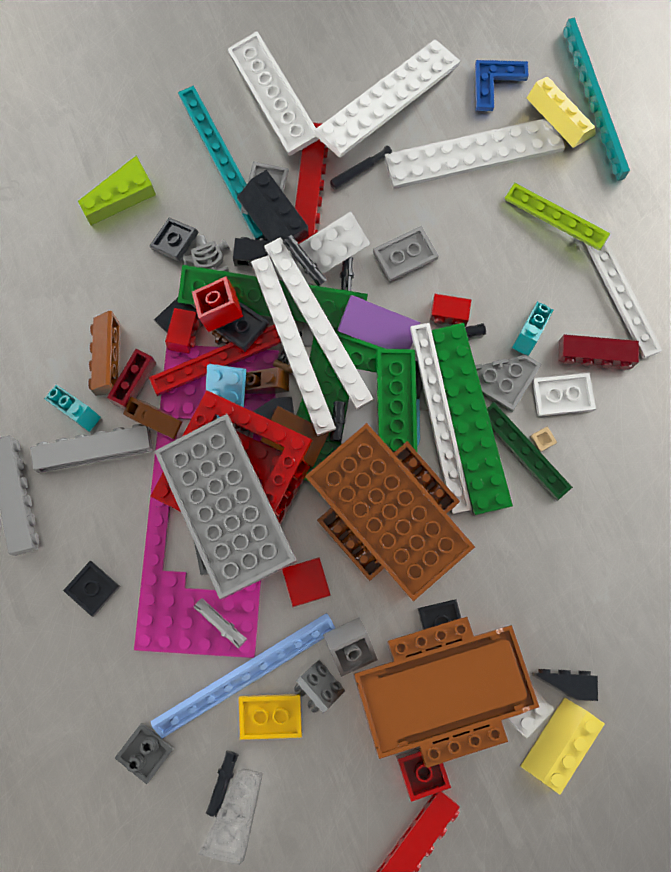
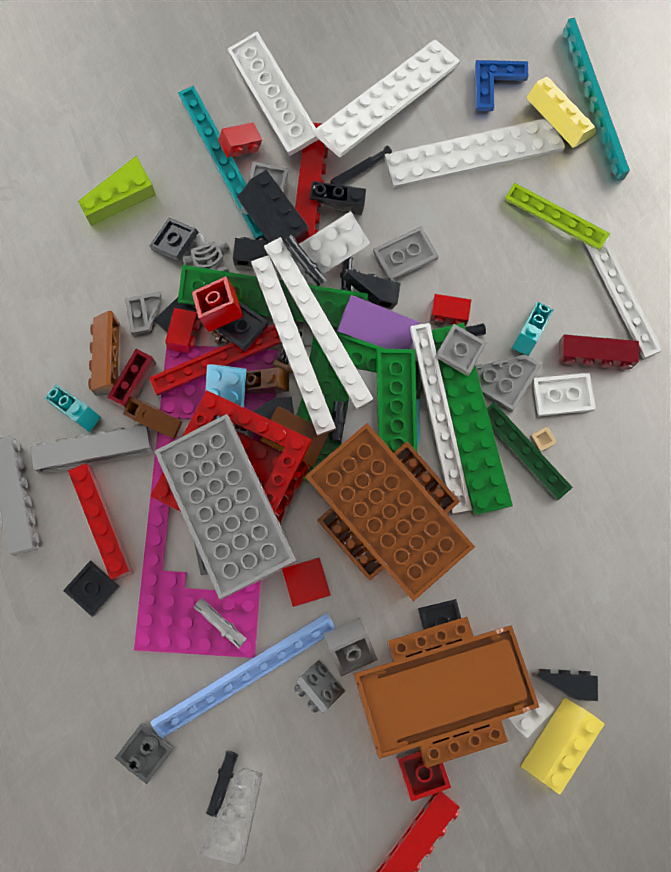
yellow plate [239,694,302,740] -> none
none -> red brick [68,463,134,581]
none -> light grey wing [125,292,162,335]
none -> brick [218,122,263,158]
none -> black slope [310,181,366,215]
none -> black slope [343,269,401,309]
none -> light grey tile [435,324,487,376]

